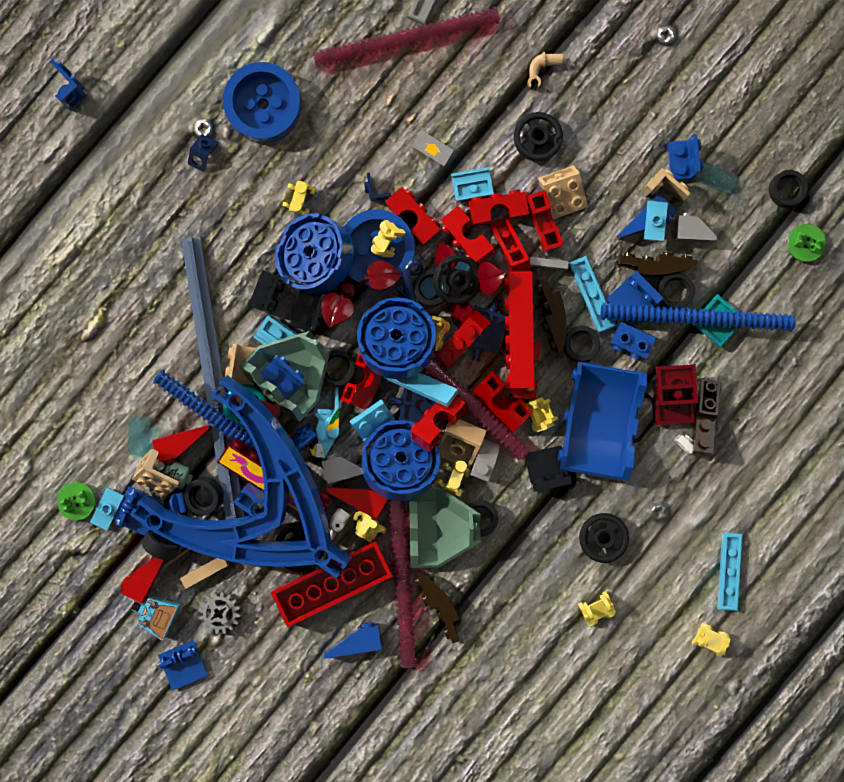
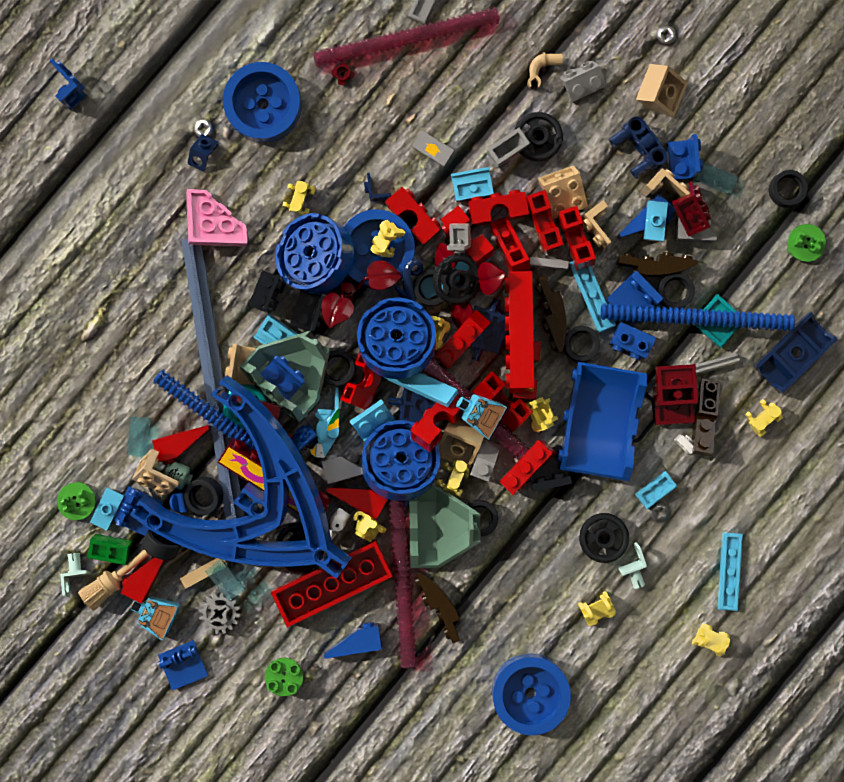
none -> light aqua bracket [60,553,91,597]
none -> tan piece [78,550,150,611]
none -> green hinge [87,534,133,565]
none -> bright pink plate [186,189,247,247]
none -> clear light blue plate [205,559,245,601]
none -> bright green plate [265,657,303,696]
none -> dark red plate [332,62,354,85]
none -> light grey bracket [447,223,471,253]
none -> torso [456,394,507,439]
none -> light grey slope [486,128,530,169]
none -> blue brick [492,653,571,735]
none -> red arch [499,440,557,495]
none -> red arch [558,206,596,271]
none -> light grey bracket [560,61,606,102]
none -> tan bracket [582,200,612,250]
none -> dark blue piece [608,116,667,179]
none -> light aqua bracket [618,542,647,589]
none -> medium azure plate [635,471,677,509]
none -> tan slope [636,64,688,118]
none -> dark red bracket [672,181,711,237]
none -> light grey axle [696,354,740,375]
none -> light yellow piece [745,399,784,438]
none -> dark blue piece [753,312,838,393]

